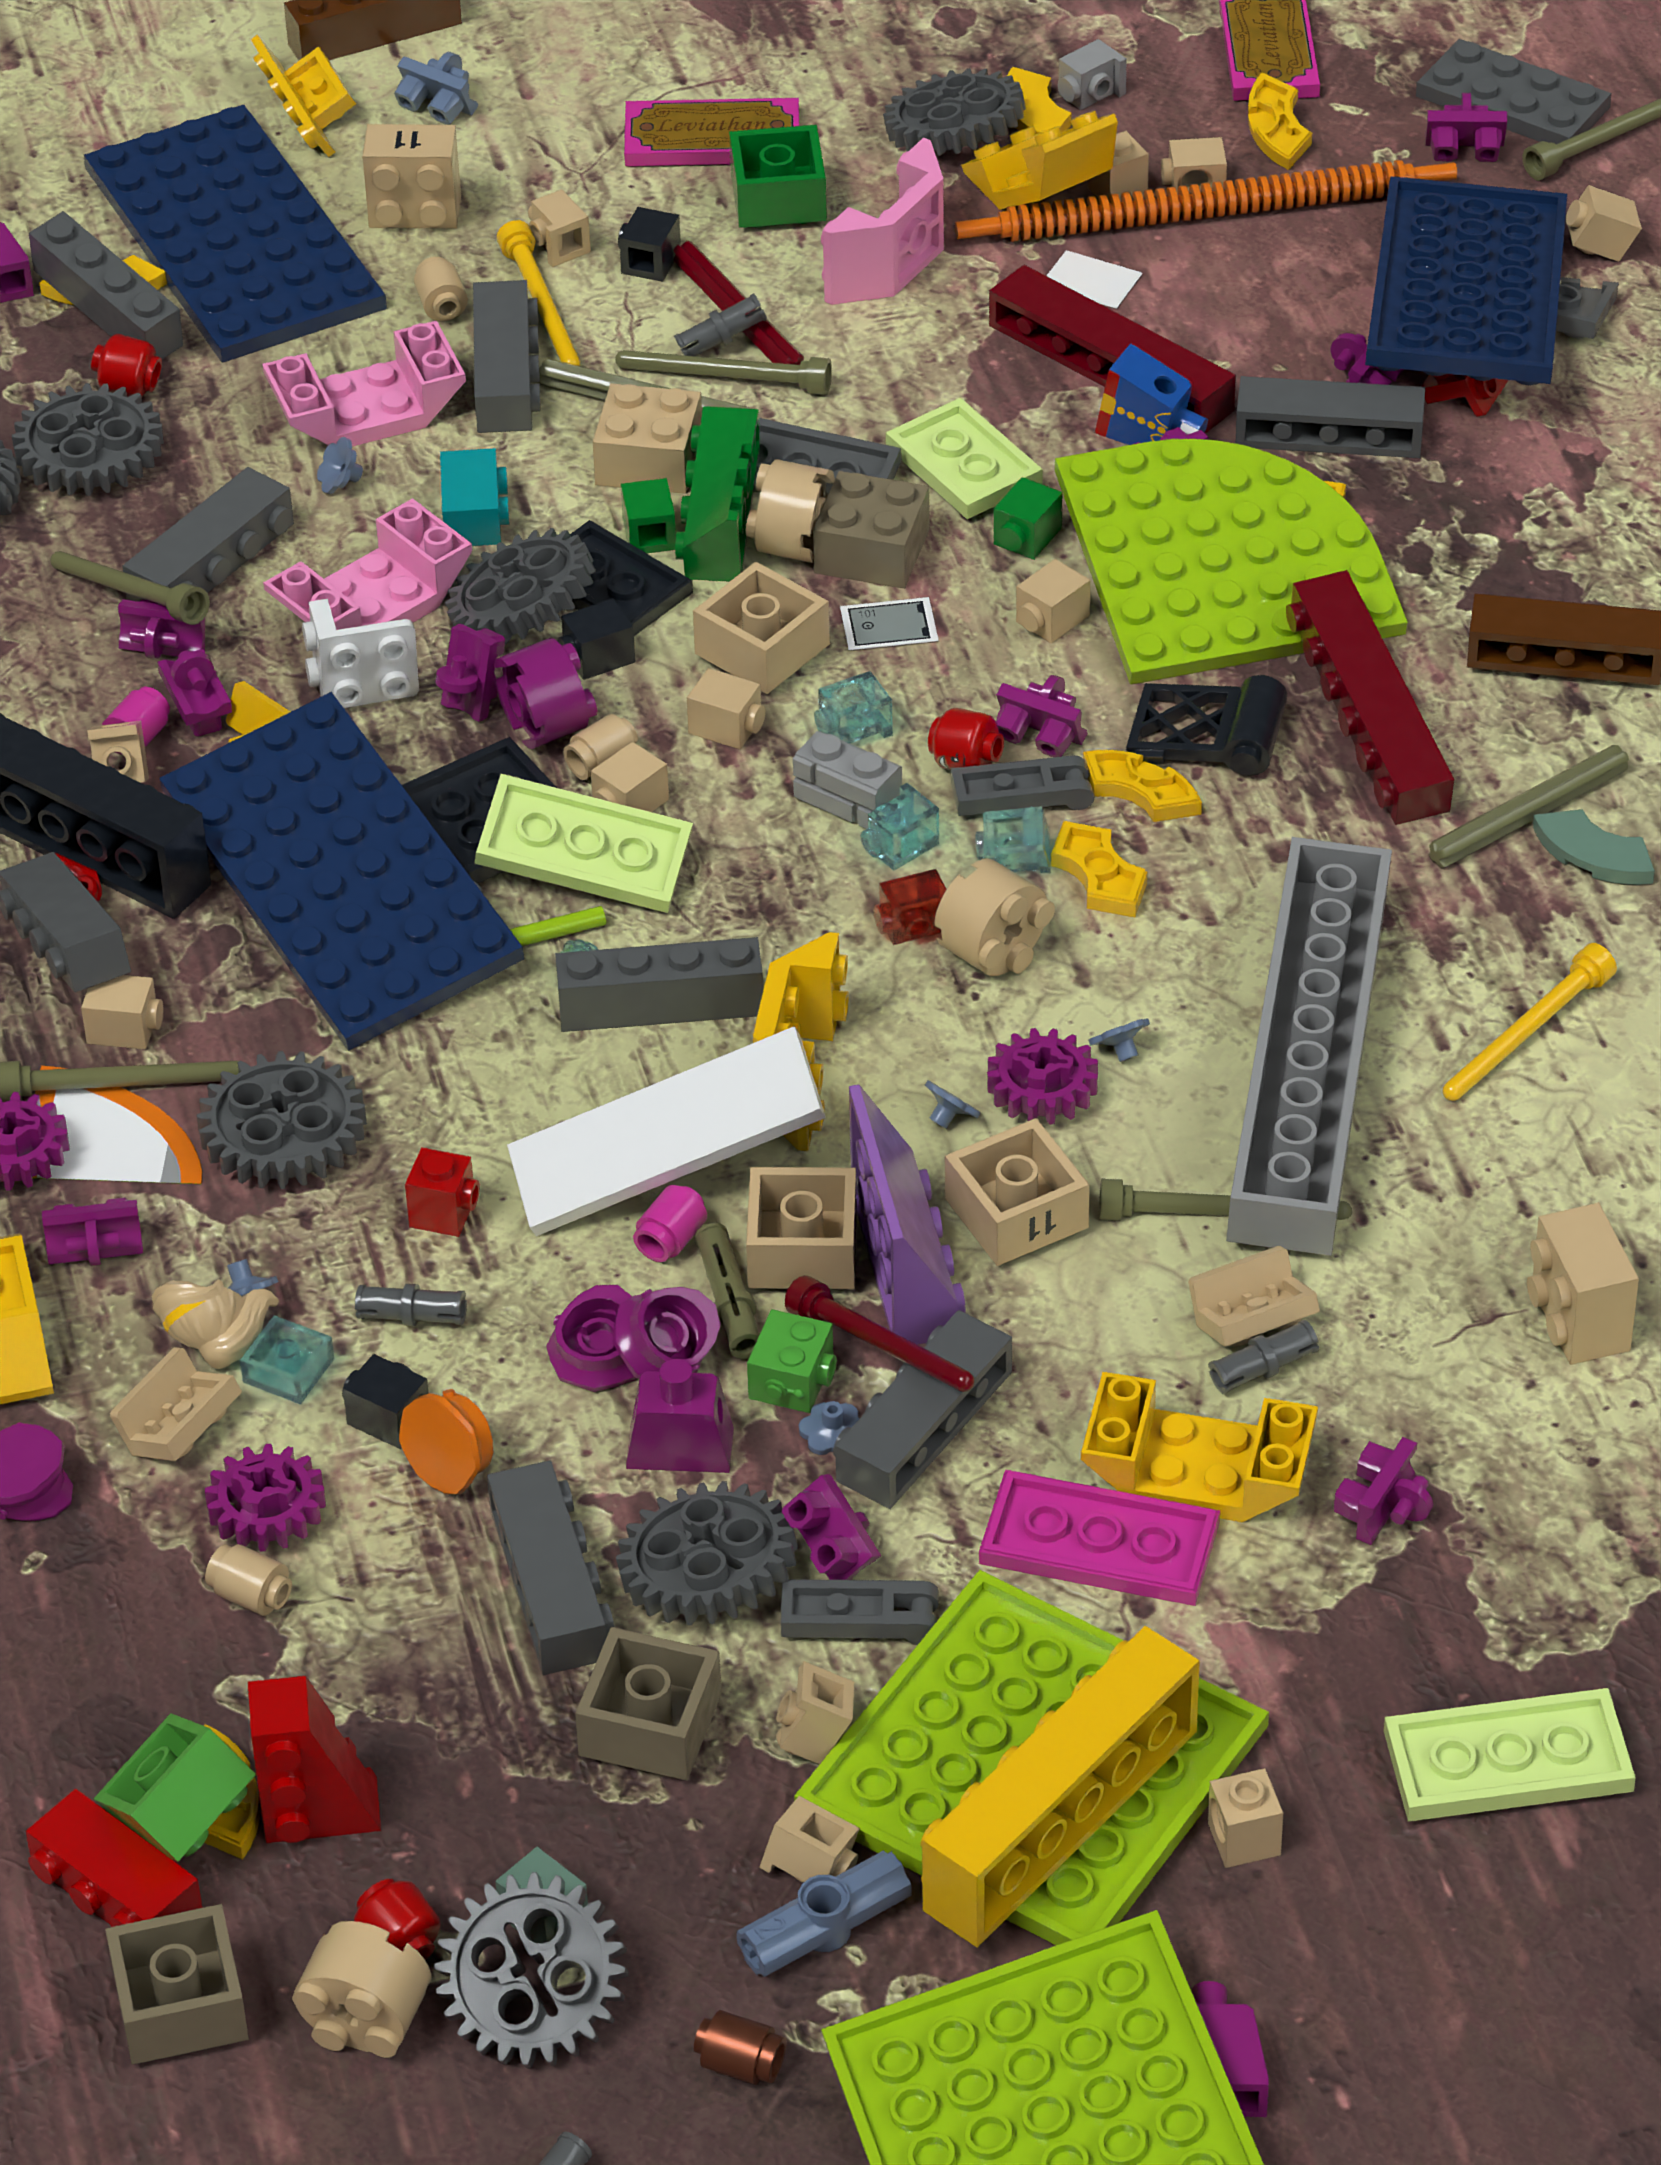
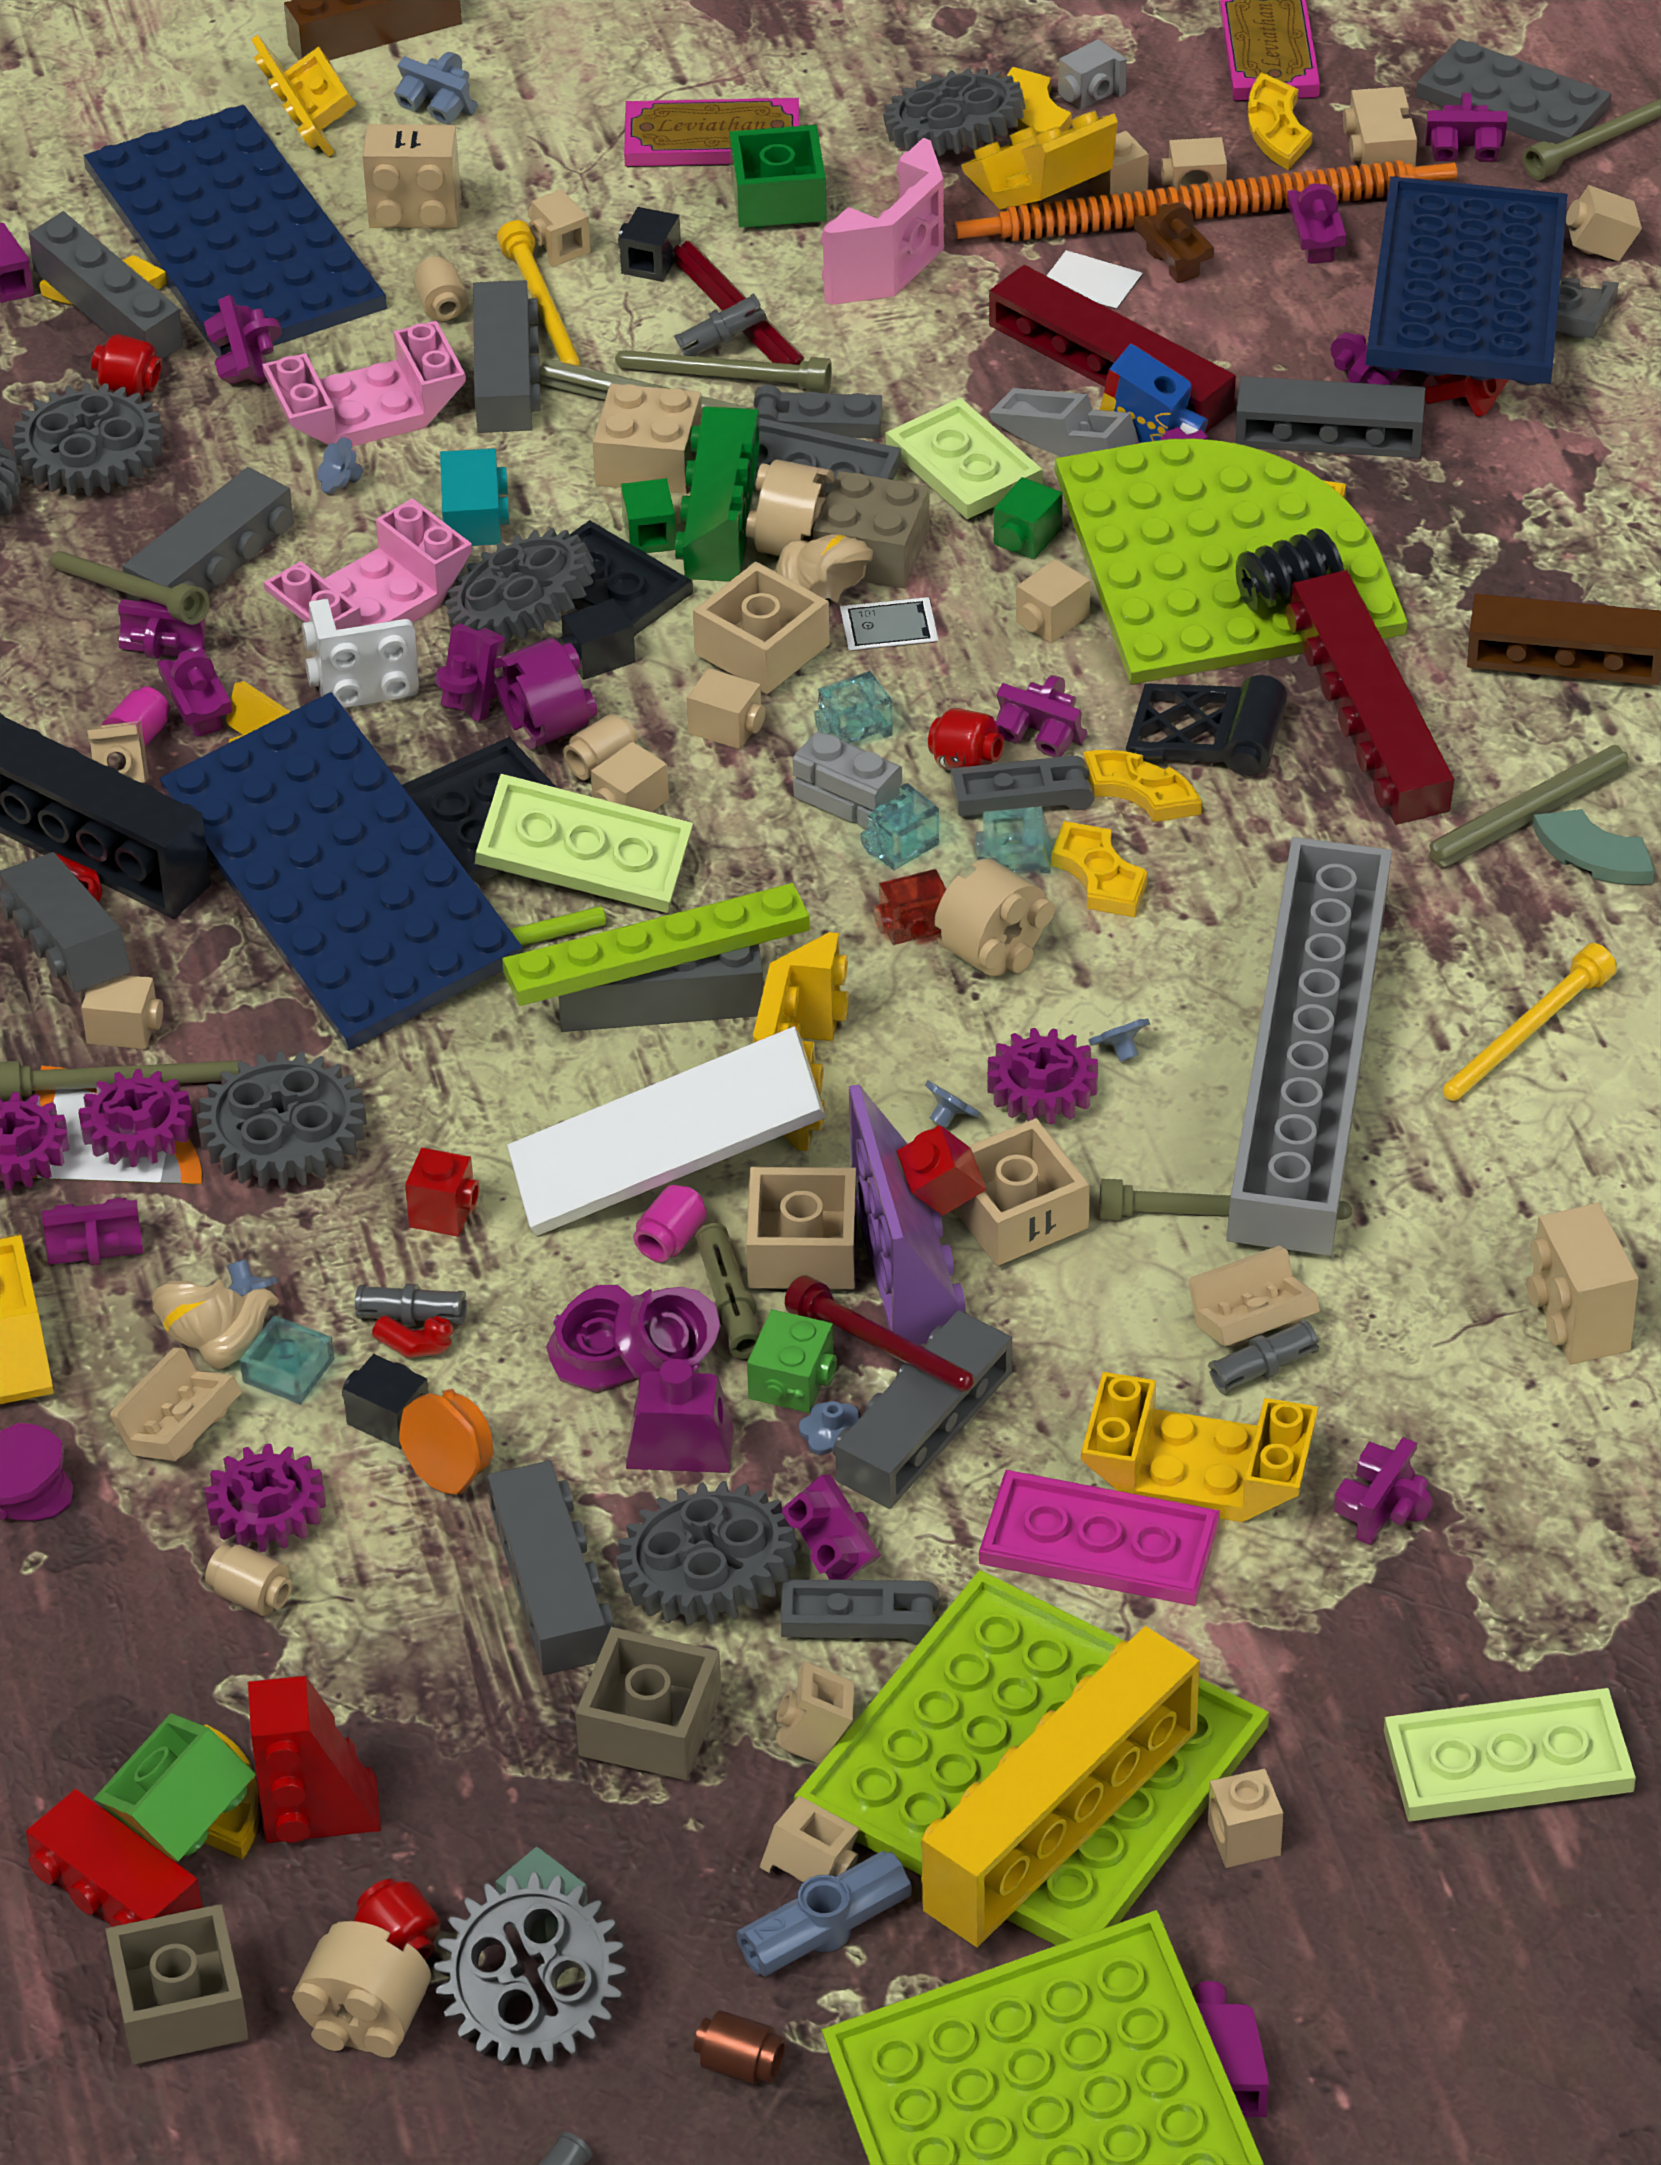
none -> magenta gear [78,1069,193,1167]
none -> magenta hips [204,295,282,385]
none -> red arm [372,1315,453,1358]
none -> lime plate [502,883,810,1006]
none -> dark grey plate [753,385,883,439]
none -> tan hair [775,534,873,603]
none -> red brick [896,1125,987,1216]
none -> light grey slope [989,388,1139,457]
none -> reddish brown hips [1134,202,1214,283]
none -> black piece [1235,528,1344,612]
none -> magenta hips [1287,183,1346,264]
none -> tan brick [1343,87,1417,167]

